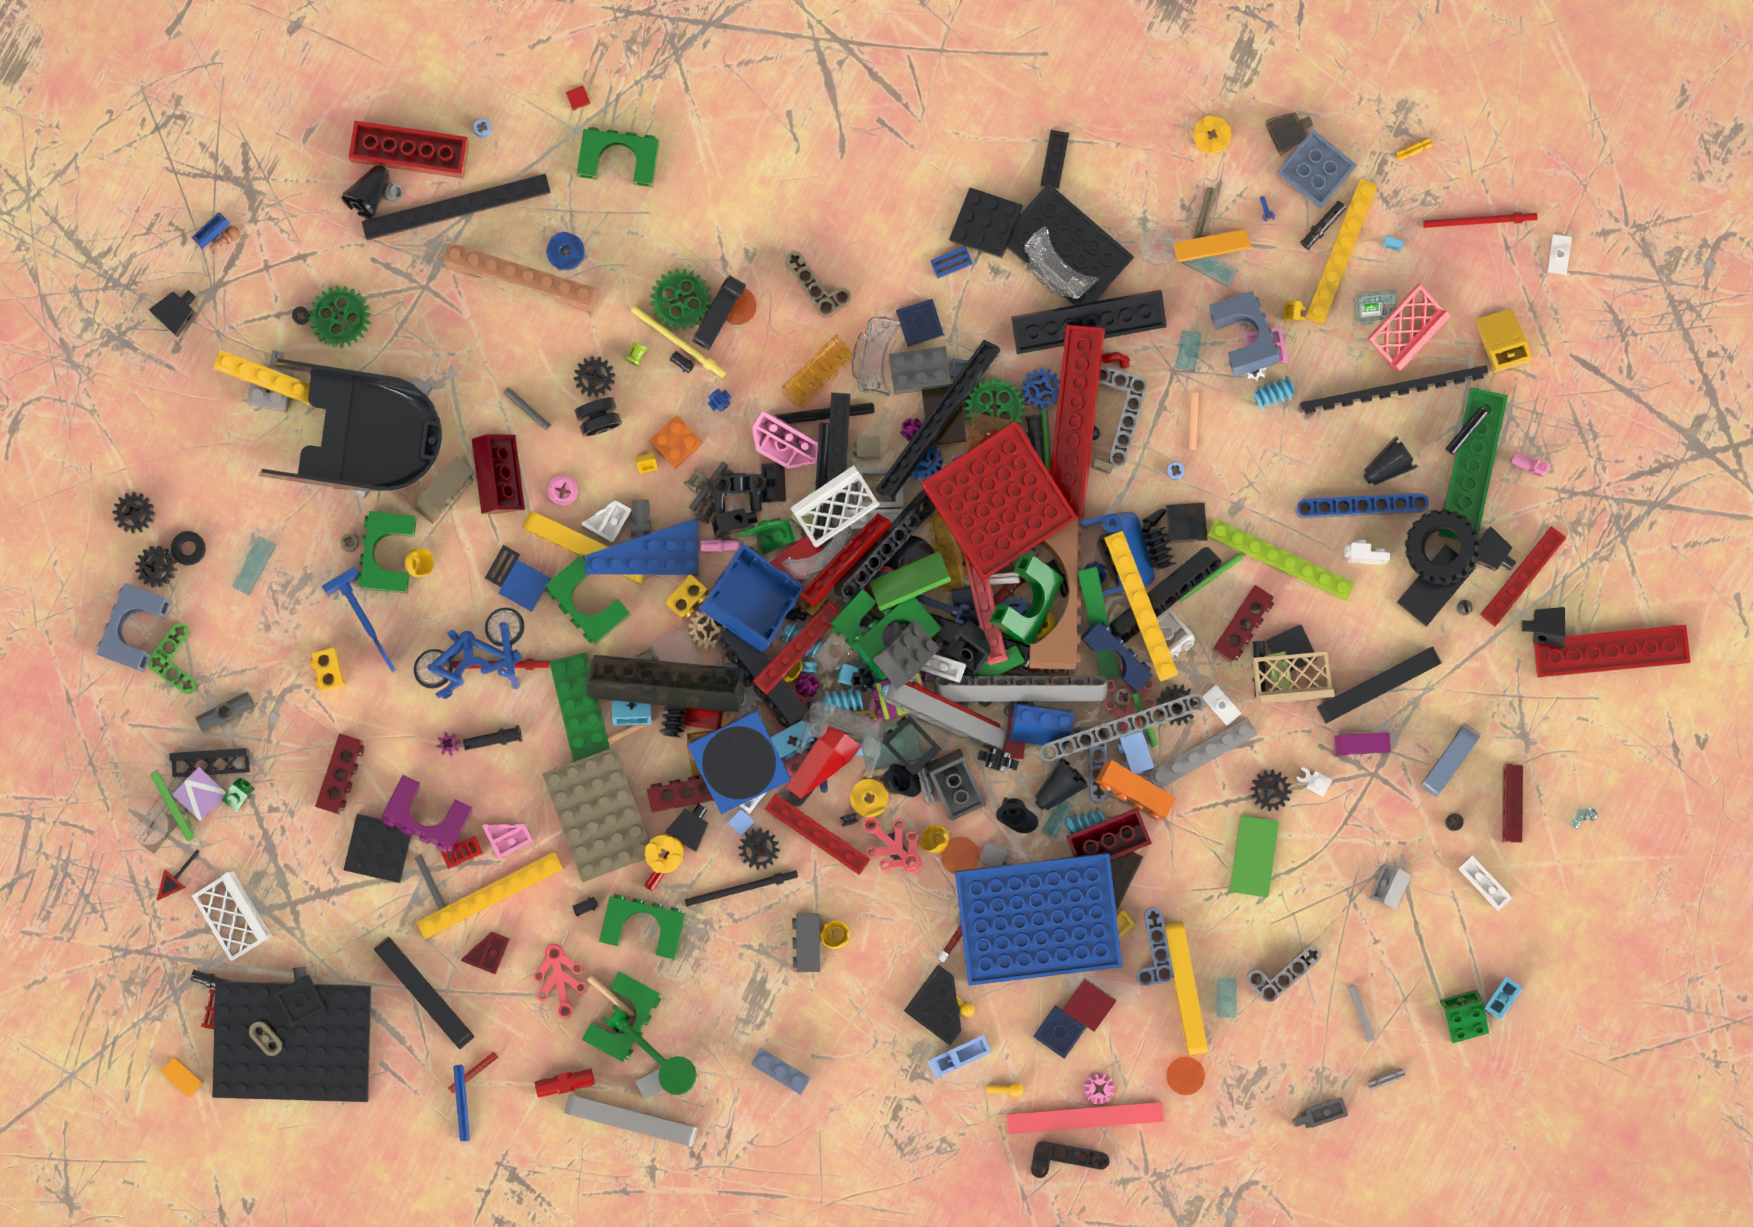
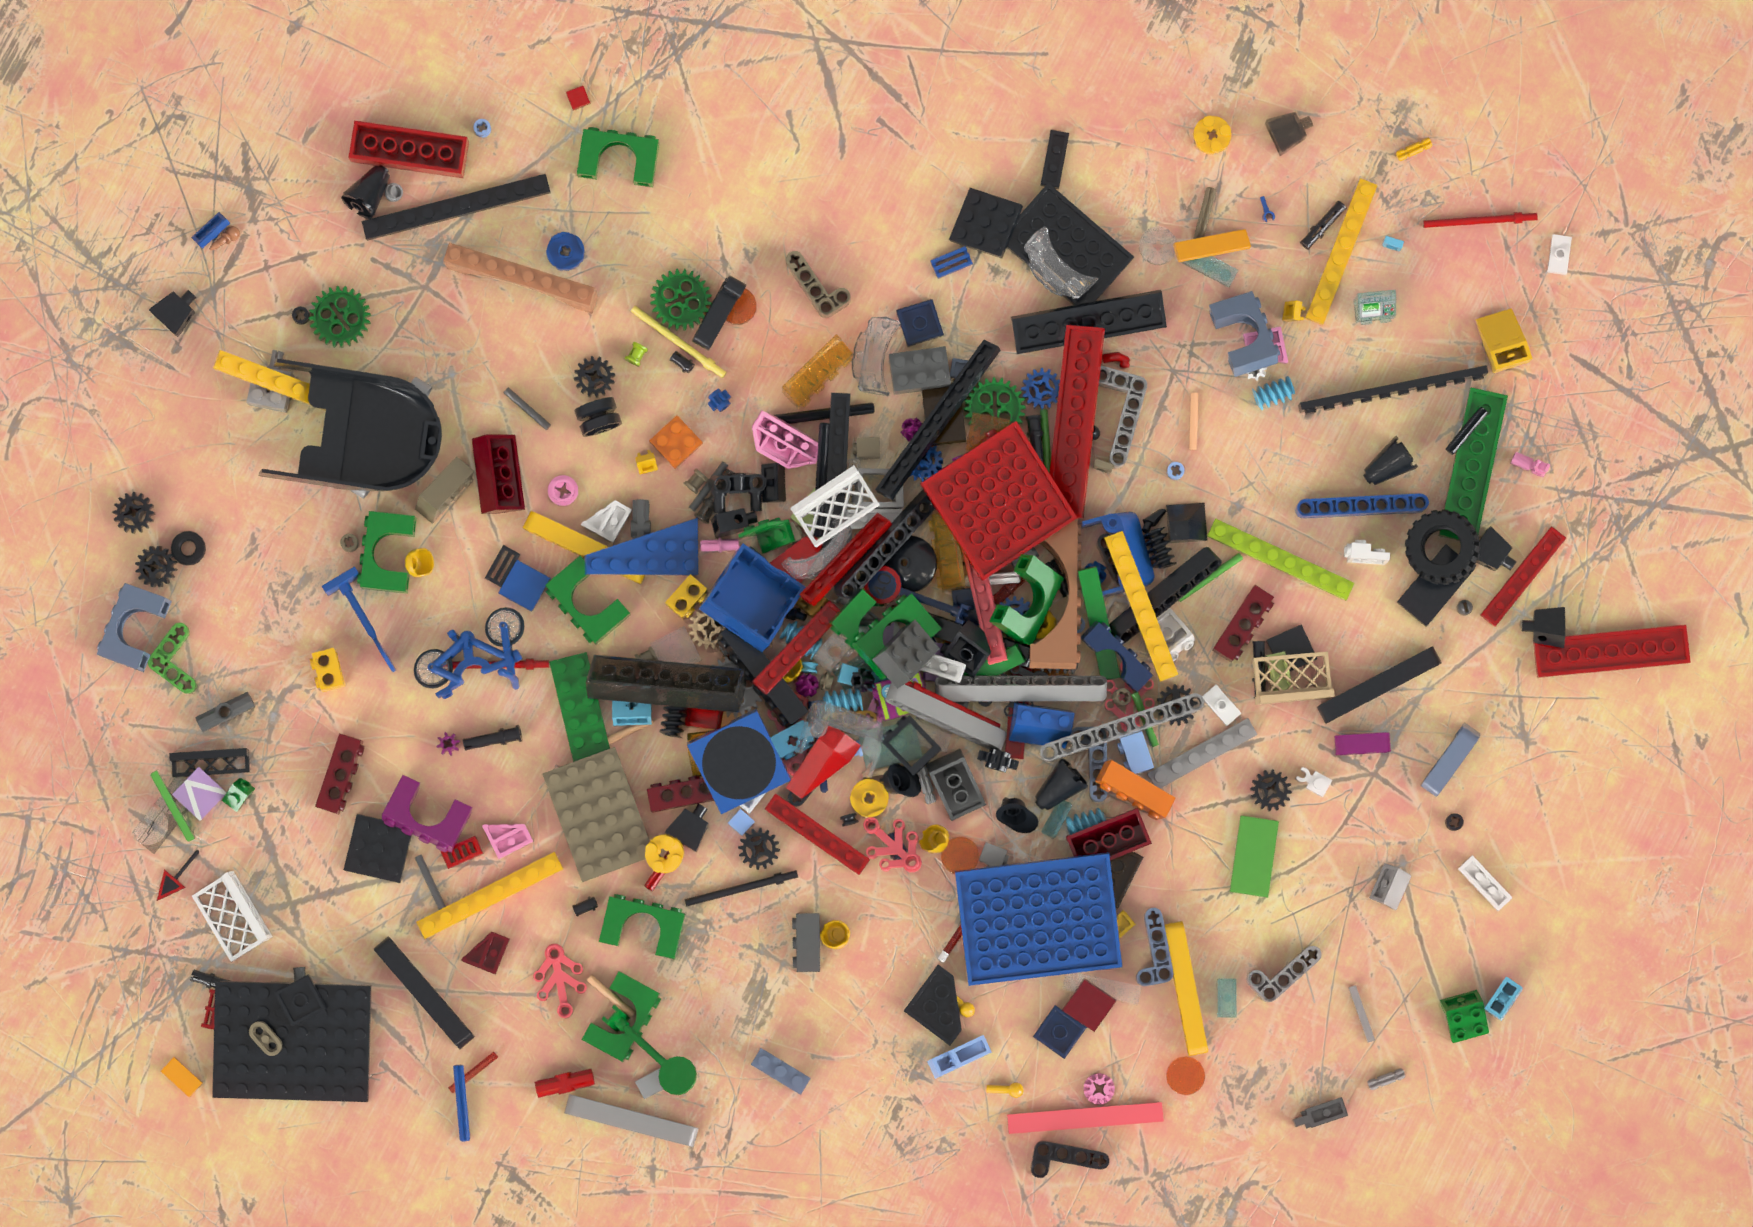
clear light blue tile [232,536,277,596] -> none
bright green tile [869,551,951,611] -> none
clear light blue slope [1176,331,1202,372] -> none
sand blue plate [1276,129,1357,209] -> none
coral fence [1367,284,1451,371] -> none
dark red fence [1502,764,1523,843] -> none
clear light blue arm [1570,808,1598,829] -> none

